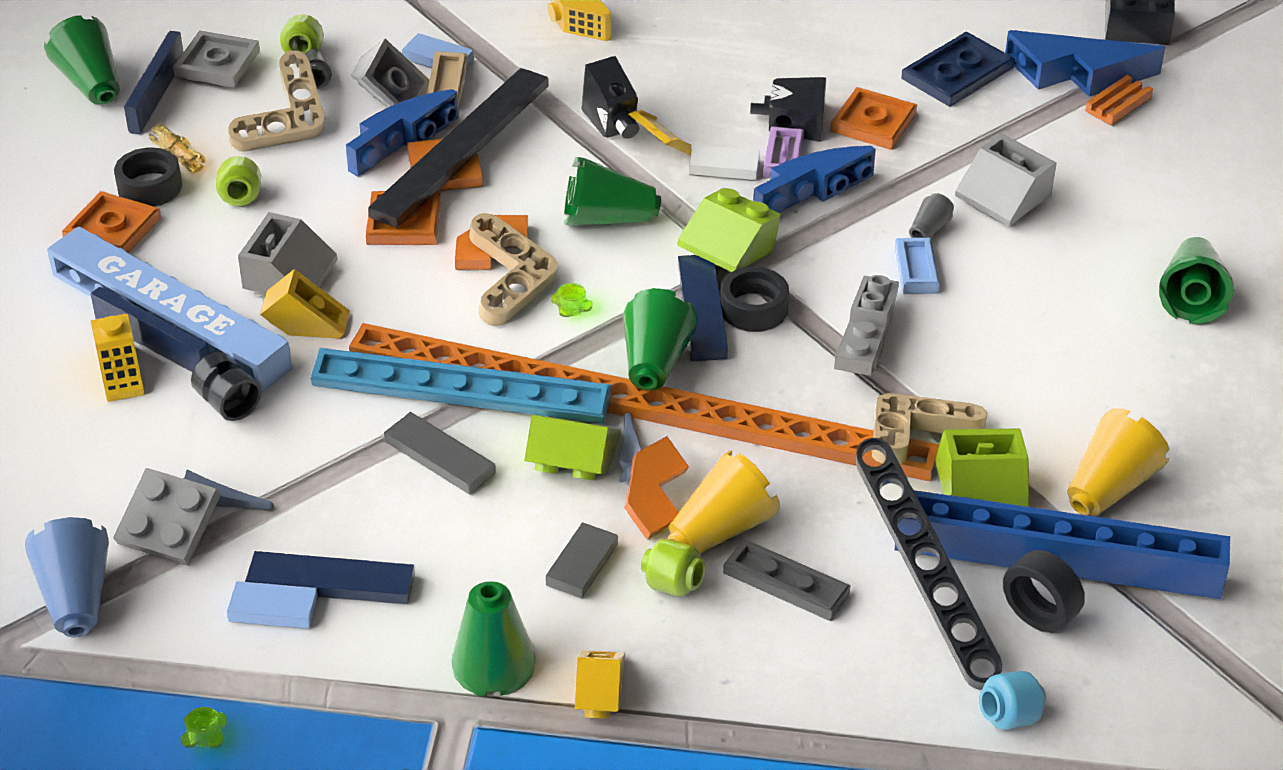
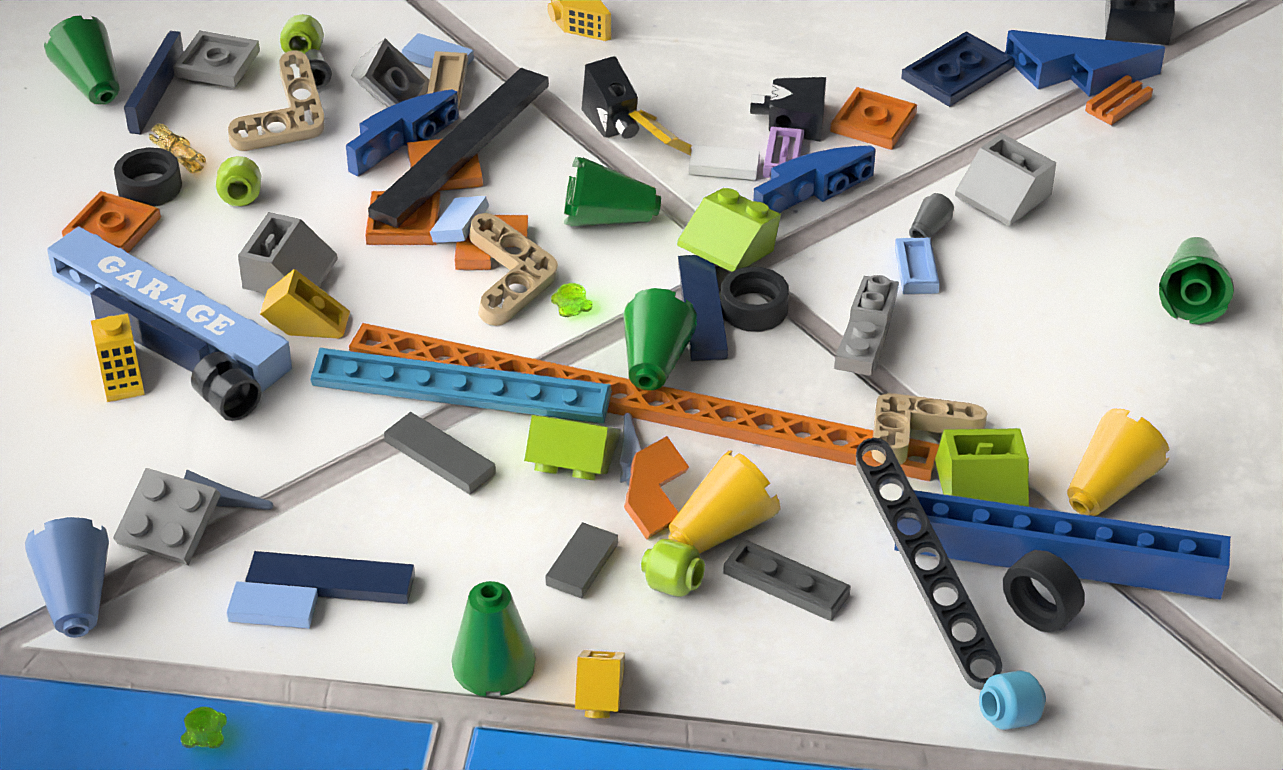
none -> light blue tile [430,196,489,243]

